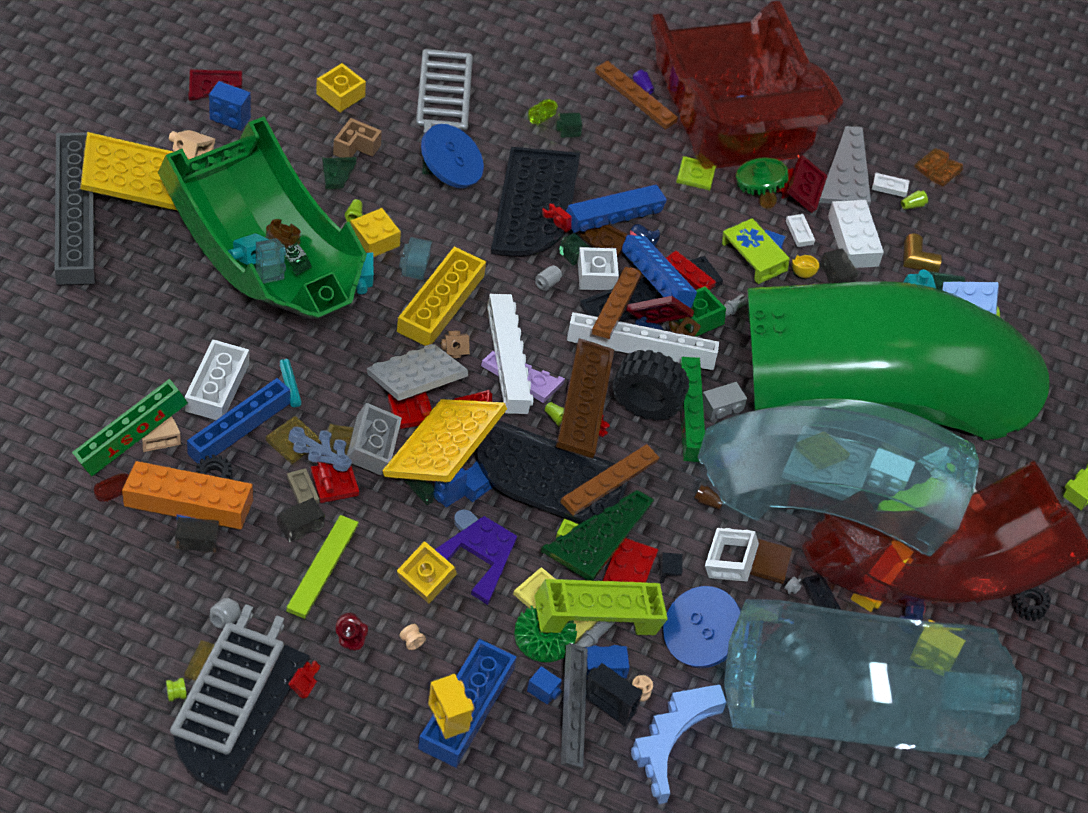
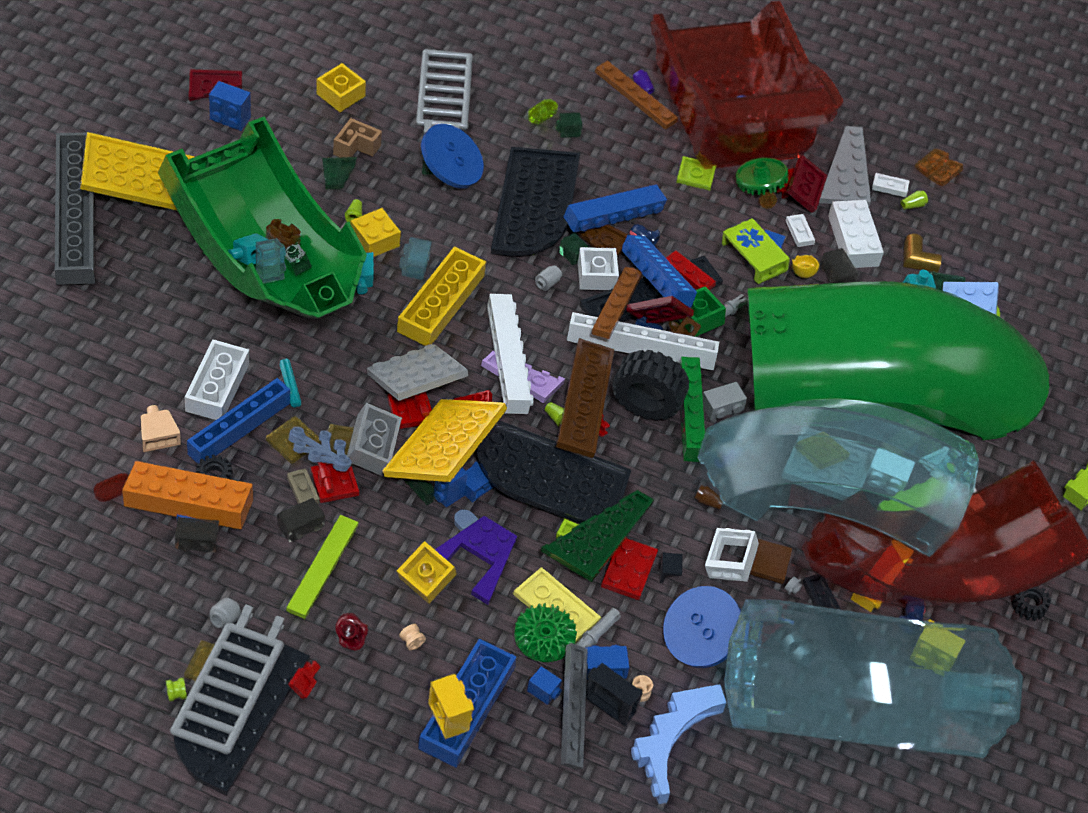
green brick [72,379,188,477] -> none
light nougat torso [169,130,215,159] -> none
medium nougat brick [441,331,469,358] -> none
lime plate [534,579,668,635] -> none
red plate [542,203,572,232] -> none
dark orange plate [561,444,660,516] -> none

